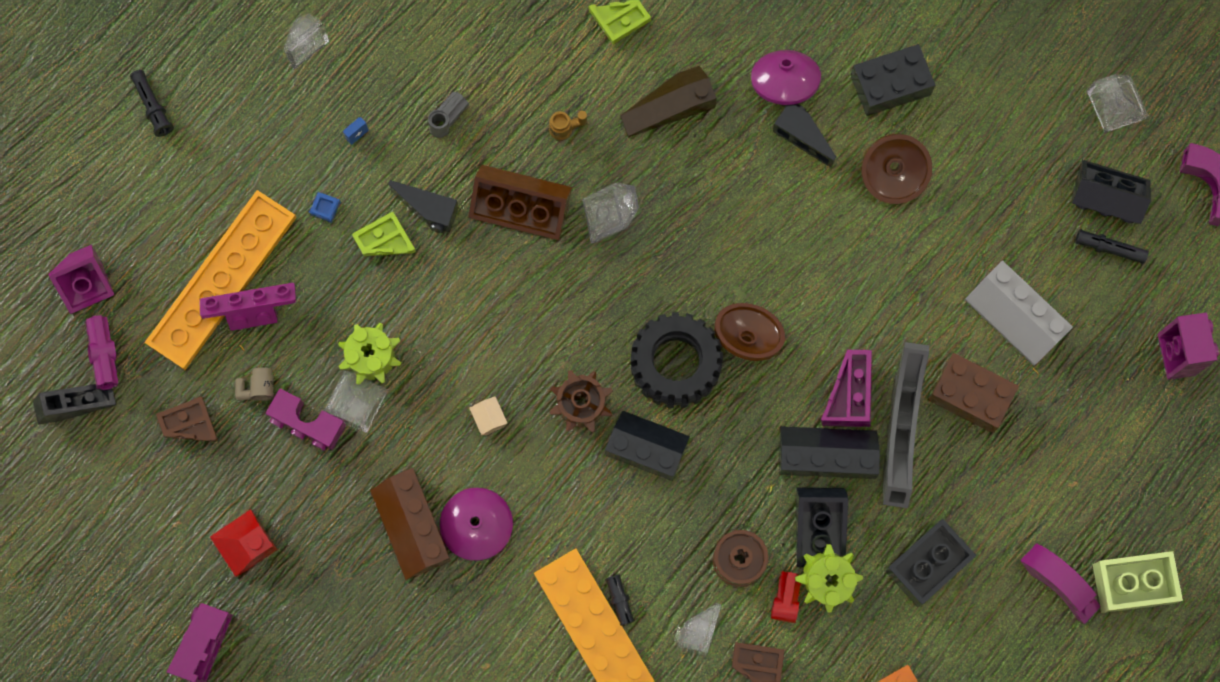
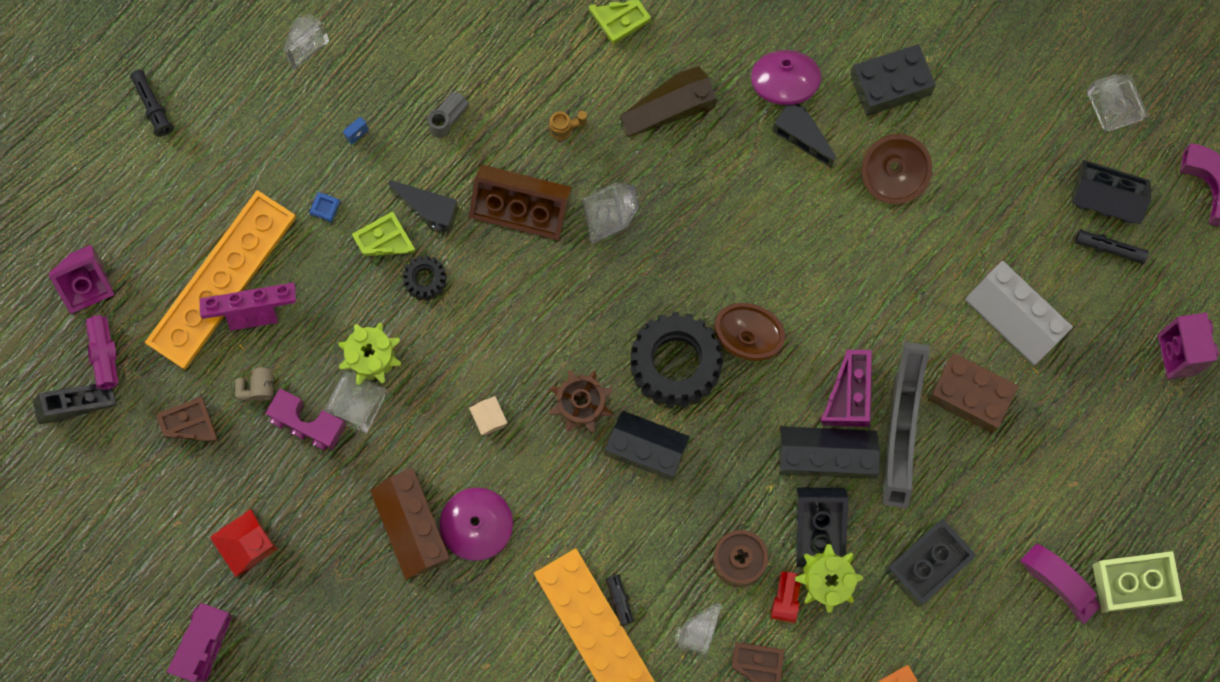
none -> black tyre [403,255,447,301]

